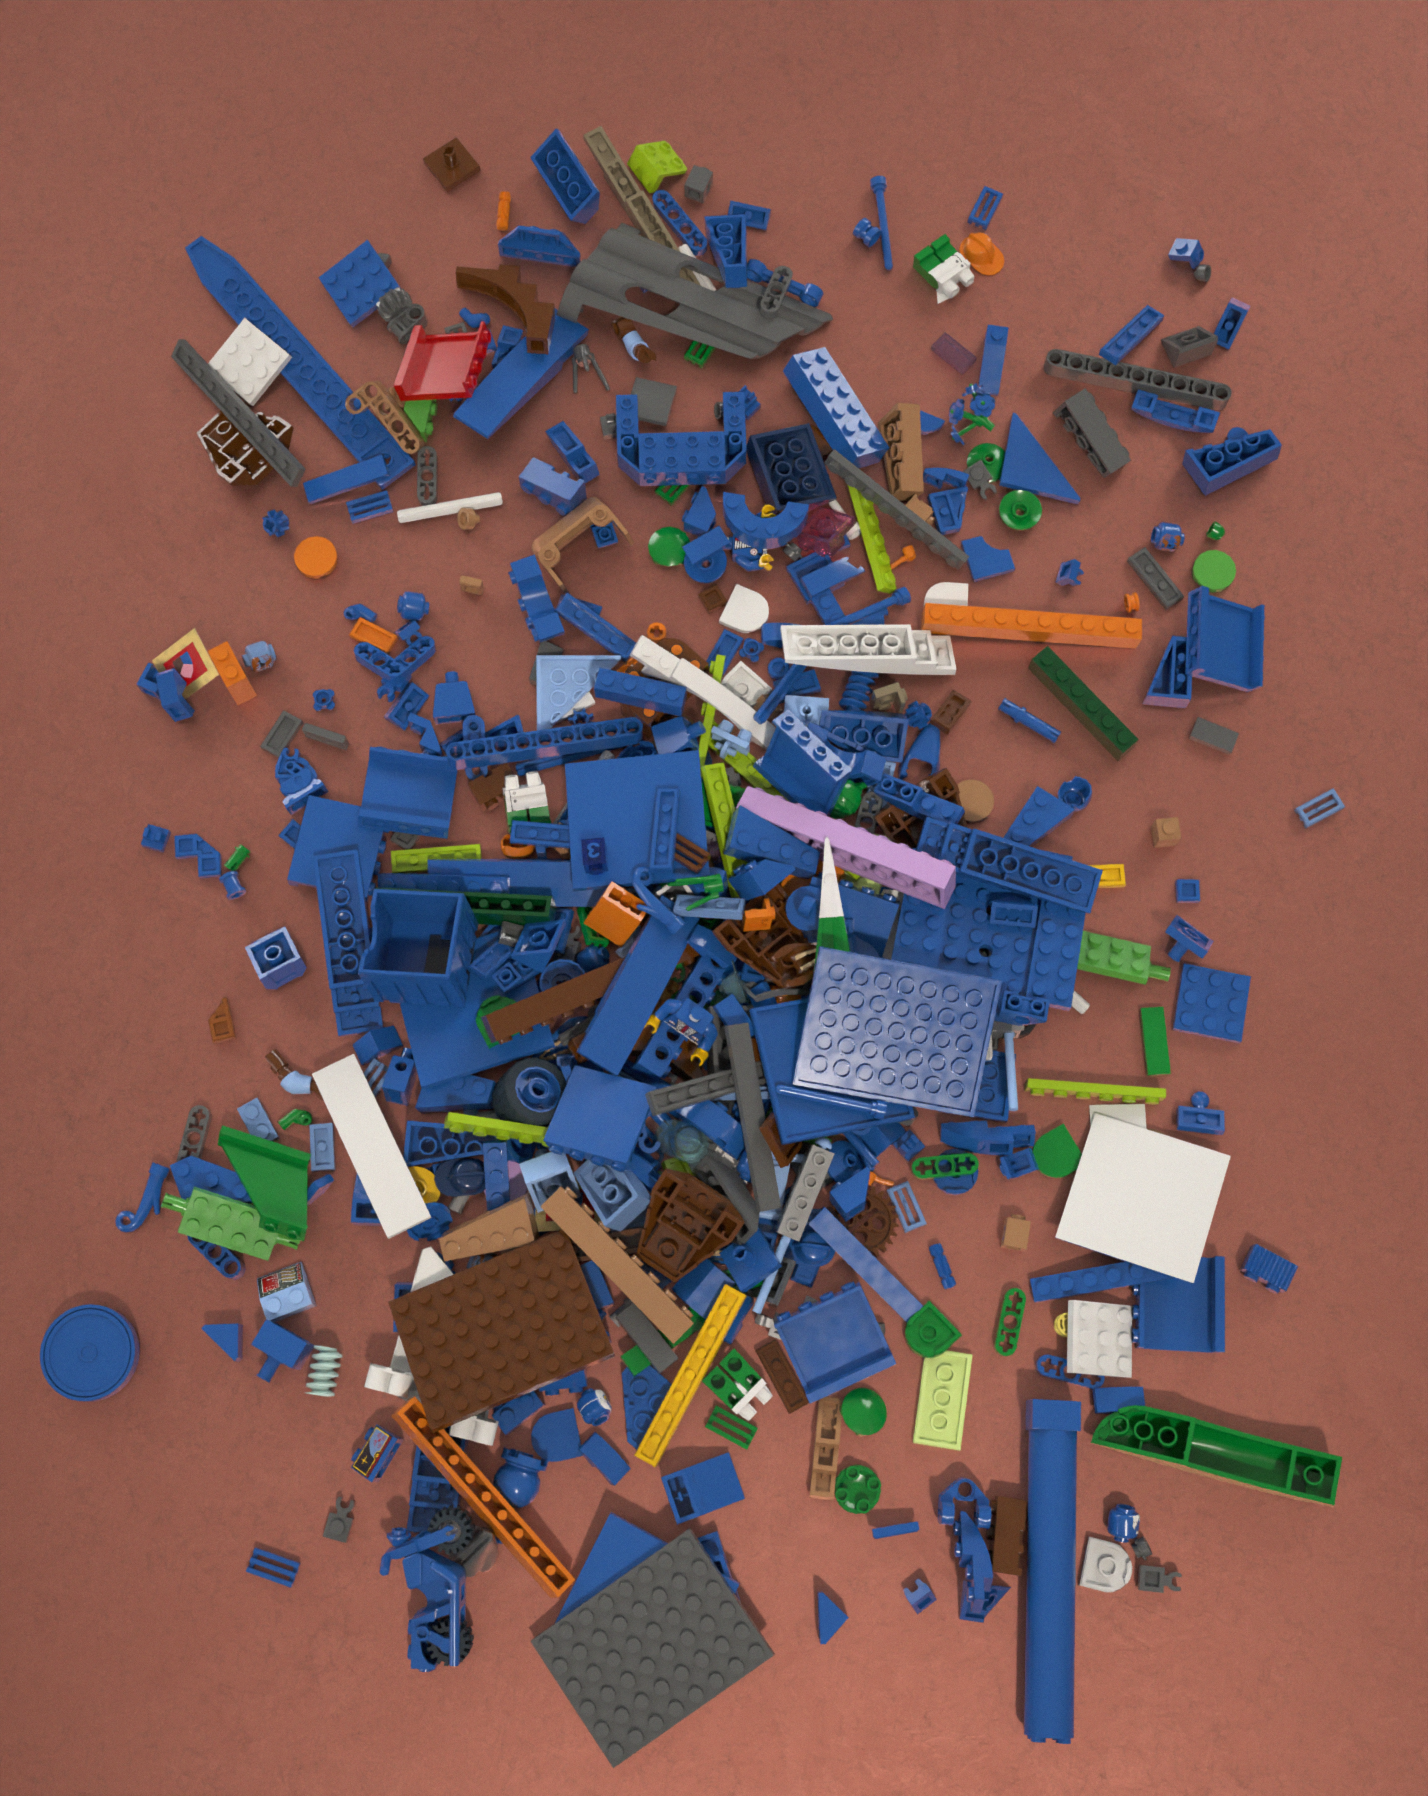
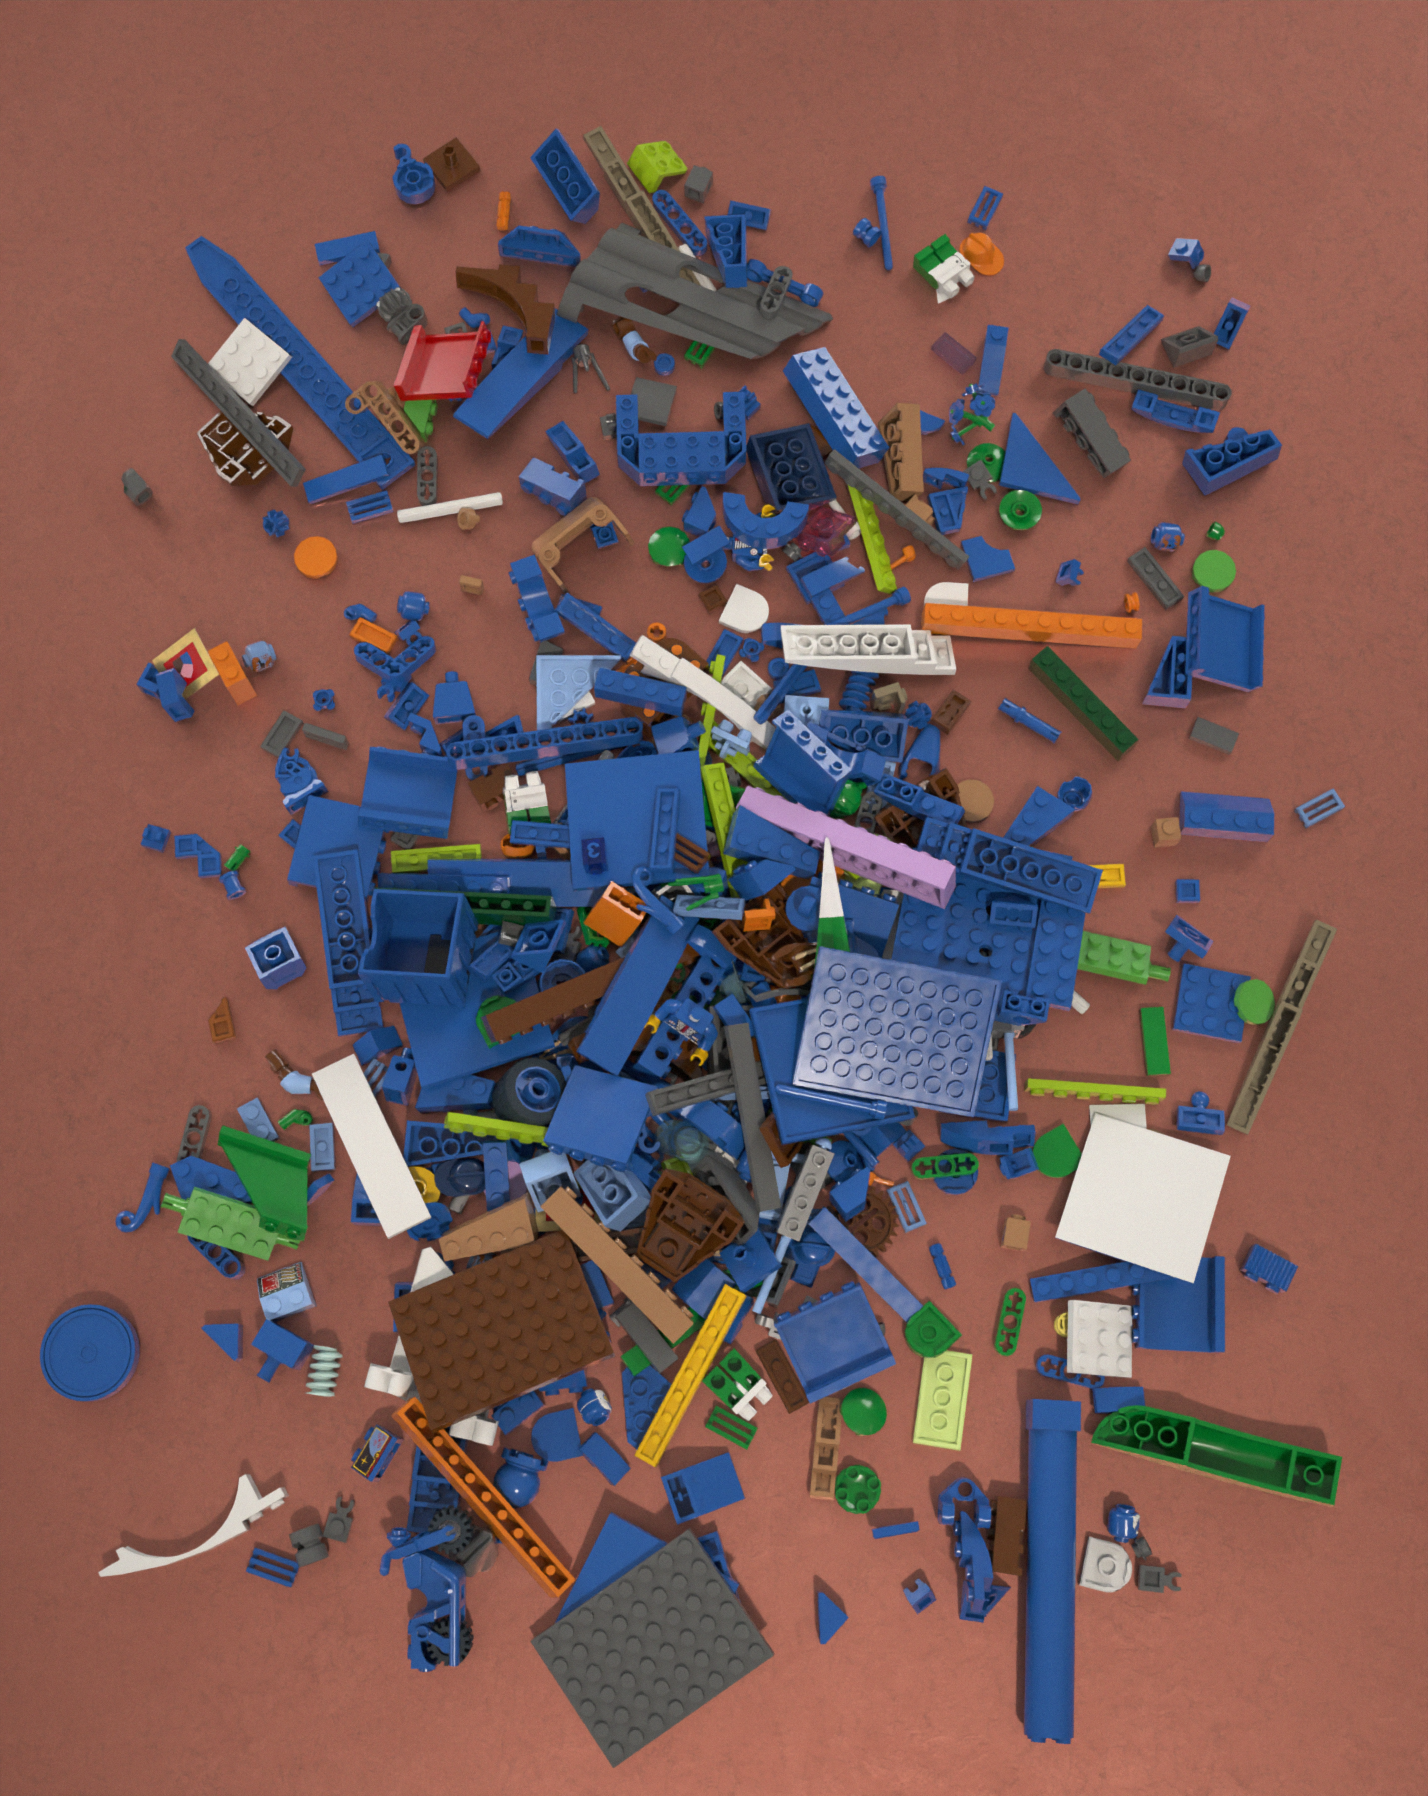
none -> white slope [98,1474,289,1577]
none -> dark grey rock [121,468,153,506]
none -> dark grey wheel [289,1524,329,1568]
none -> blue tile [315,231,380,266]
none -> blue piece [392,143,436,204]
none -> blue tile [654,353,675,376]
none -> blue slope [1179,791,1274,842]
none -> dark tan slope [1226,920,1337,1135]
none -> bright green tile [1234,979,1275,1025]

